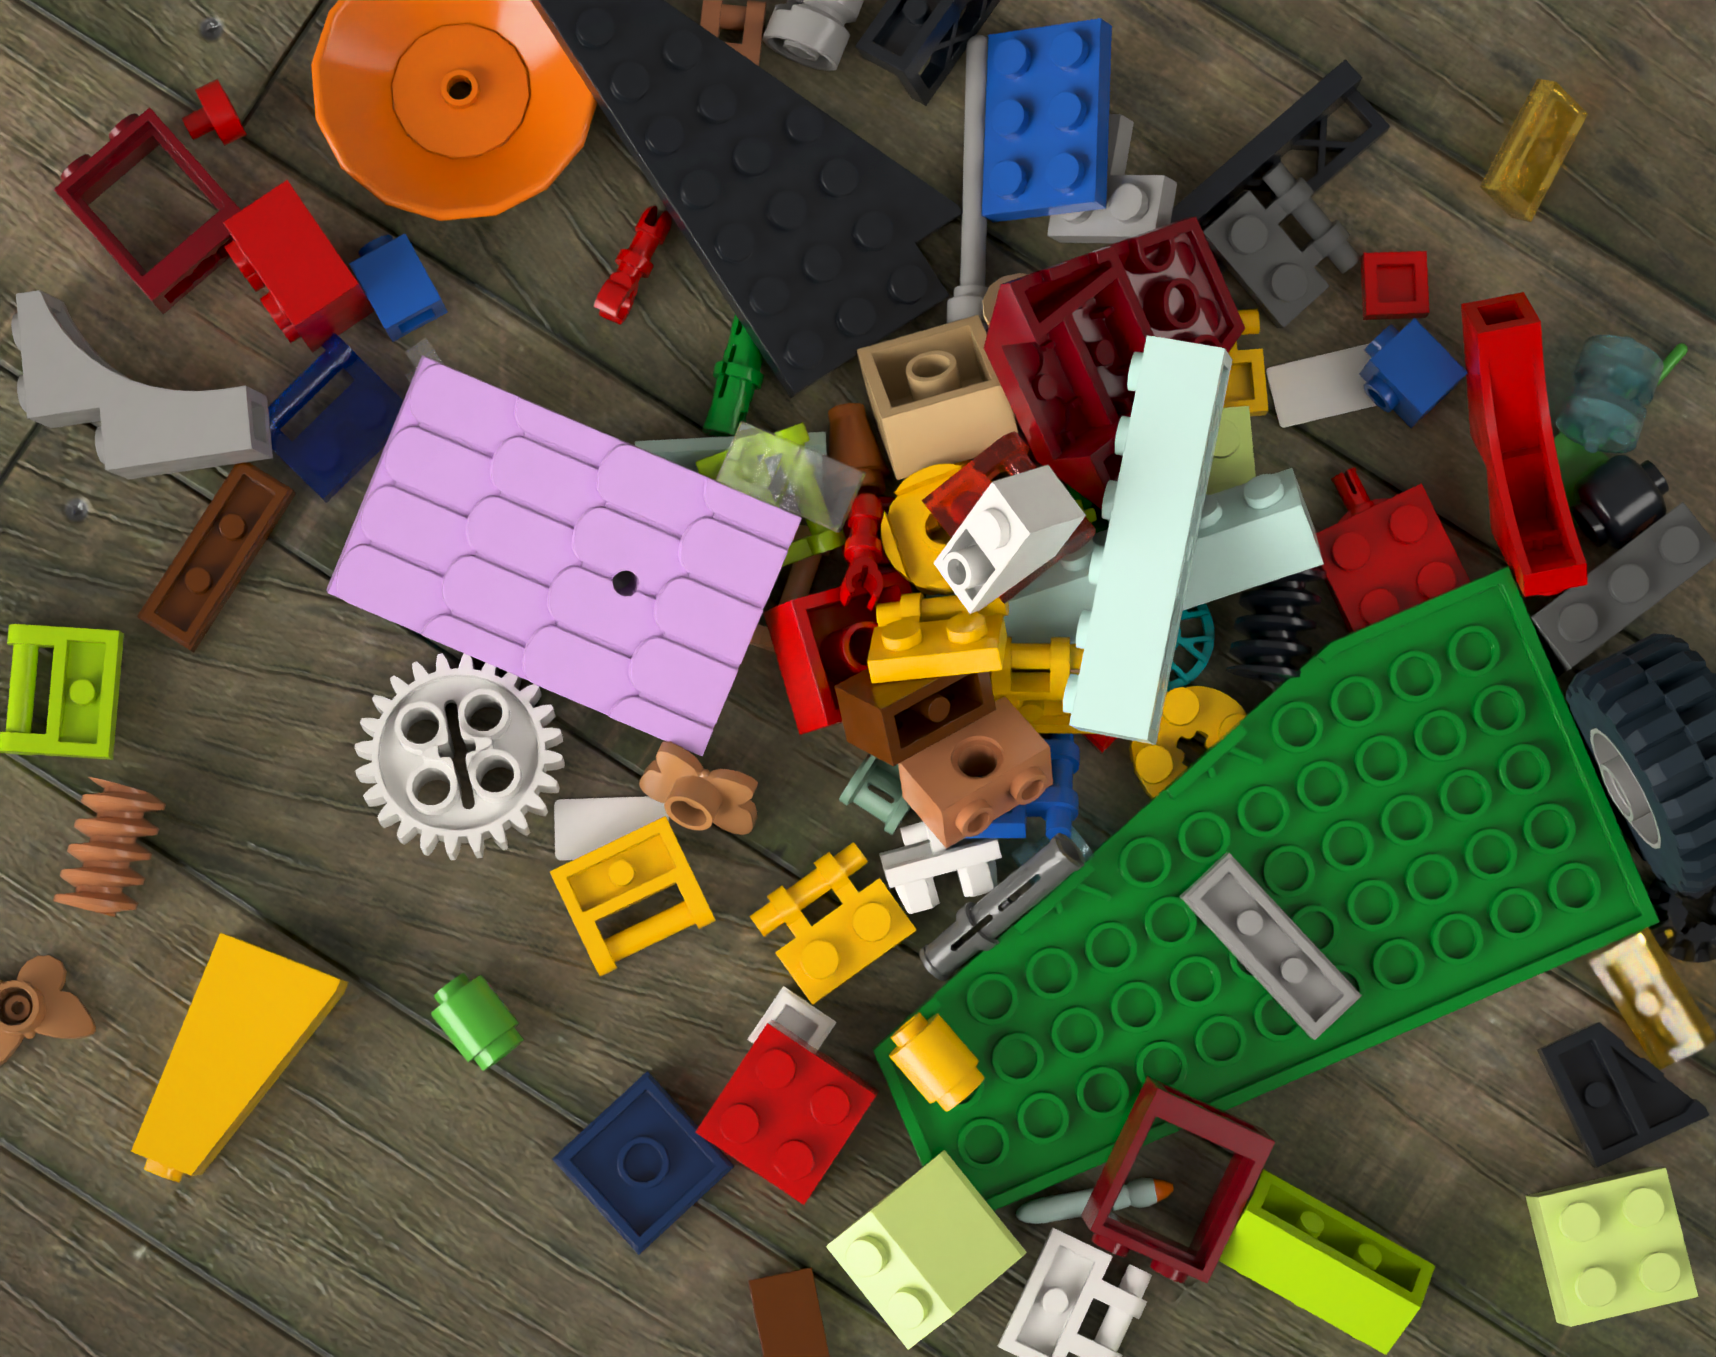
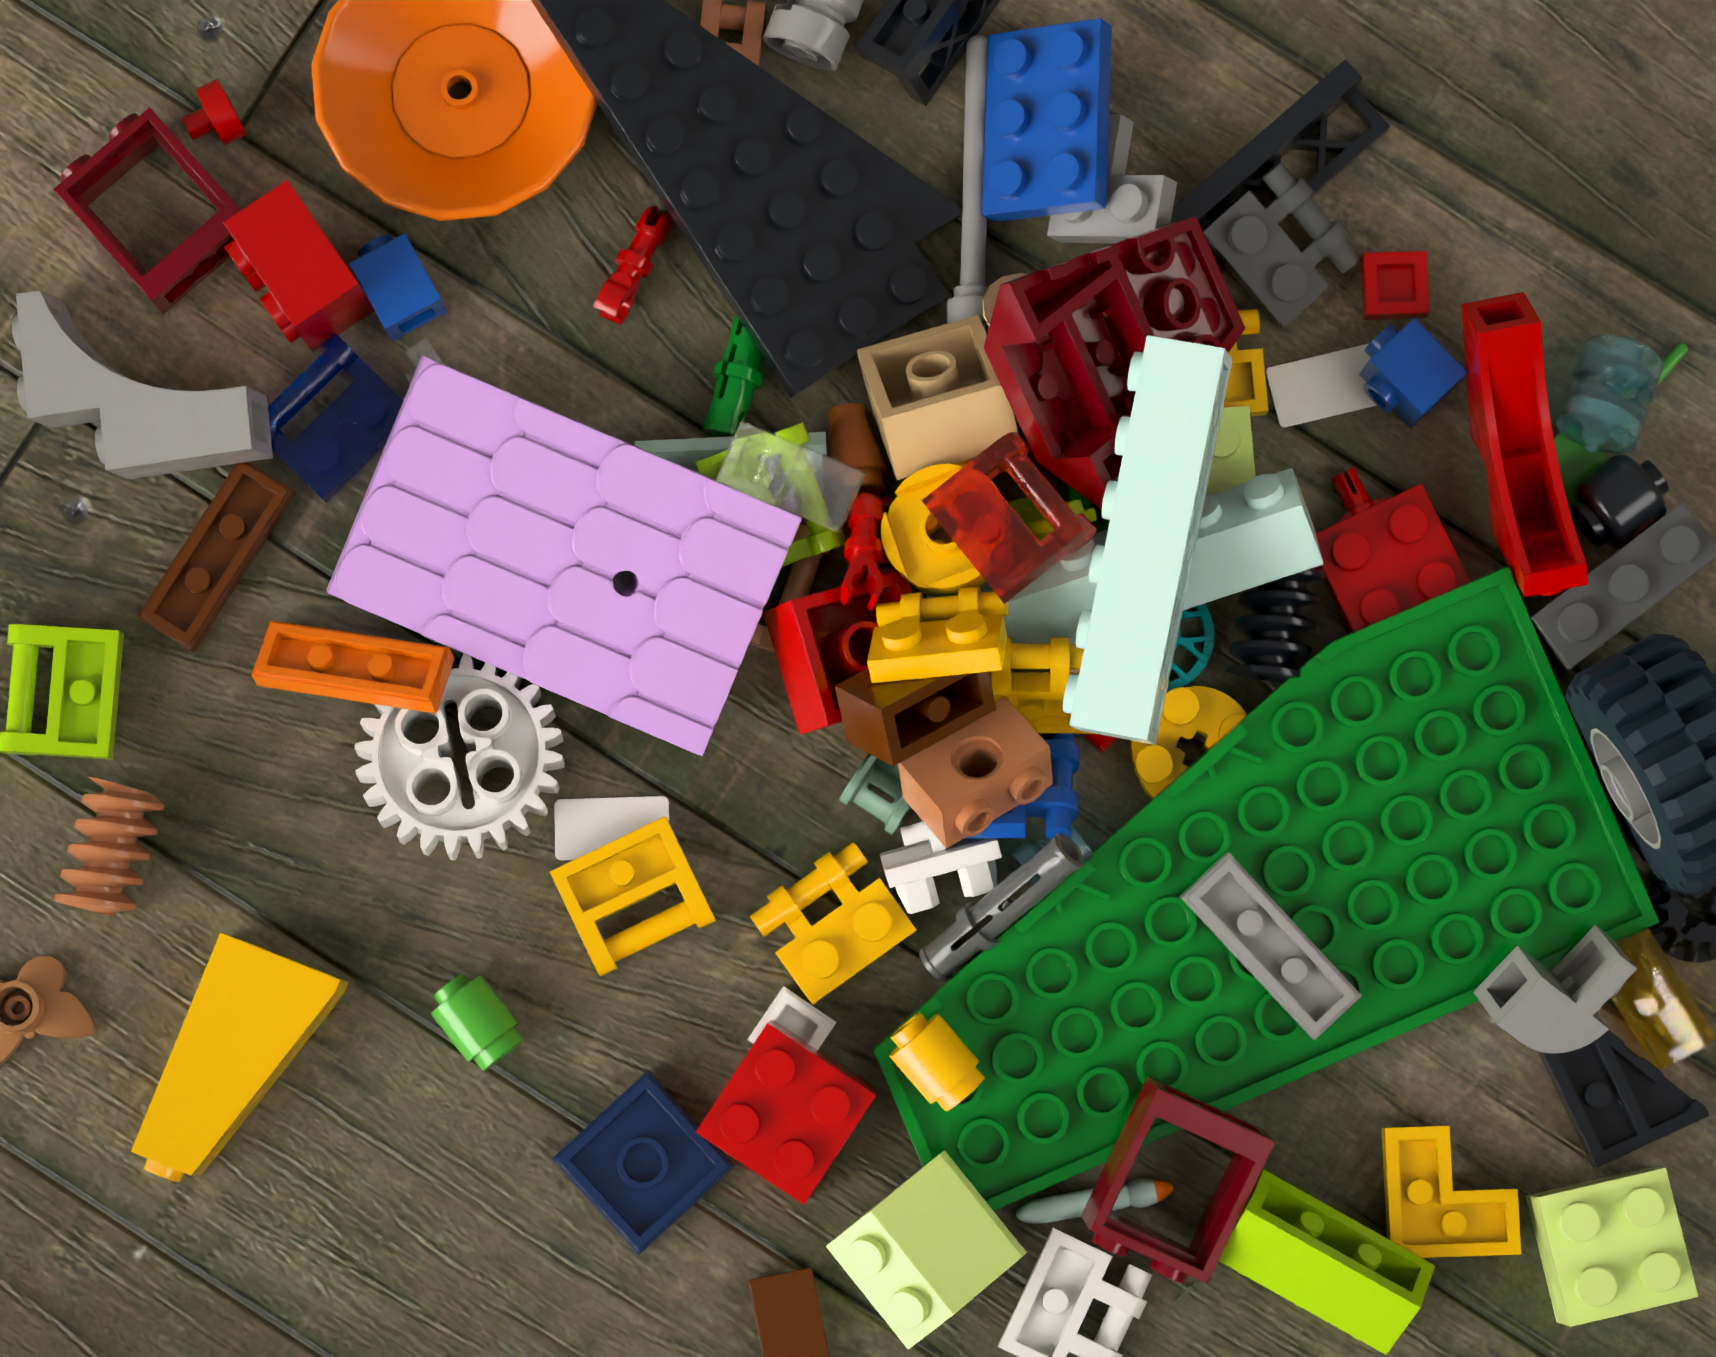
medium nougat animal [639,742,758,835] -> none
white slope [934,465,1086,614] -> none
clear yellow plate [1480,78,1588,222] -> none
none -> orange tile [251,620,455,714]
none -> yellow plate [1381,1126,1521,1258]
none -> light grey brick [1473,925,1637,1053]

